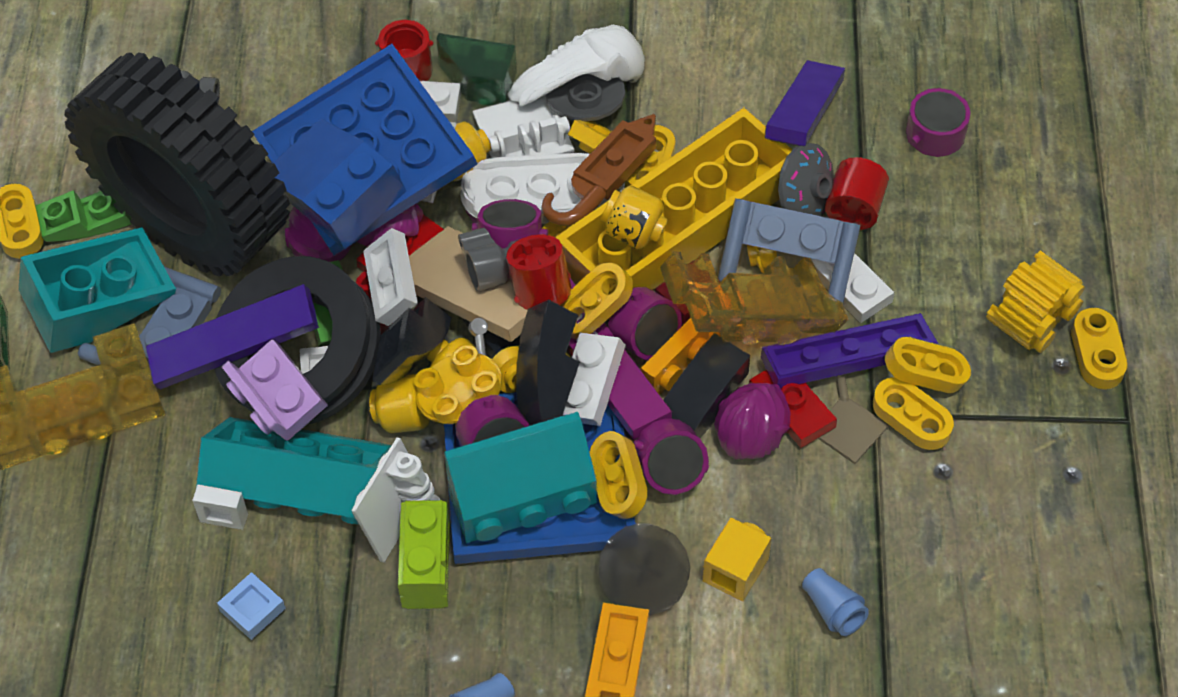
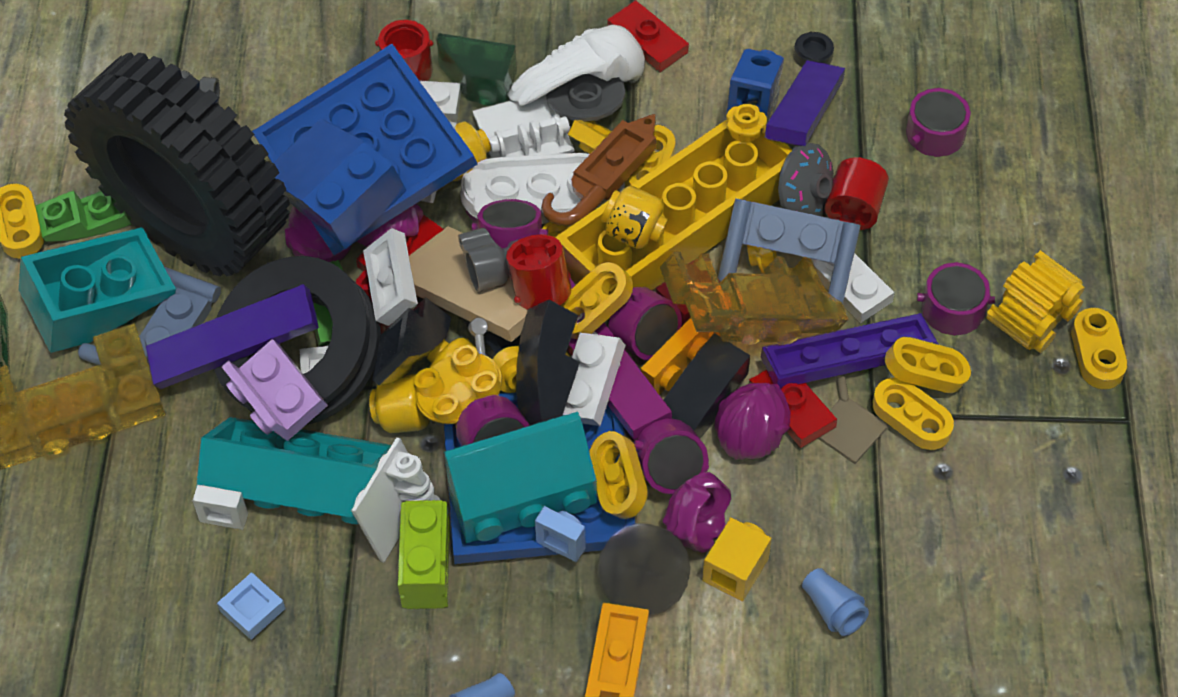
none -> light blue plate [535,506,586,562]
none -> red plate [607,0,689,72]
none -> magenta hair [662,472,732,553]
none -> blue torso [726,49,784,123]
none -> yellow plate [726,104,767,142]
none -> black tile [794,32,834,67]
none -> piece [917,262,995,336]

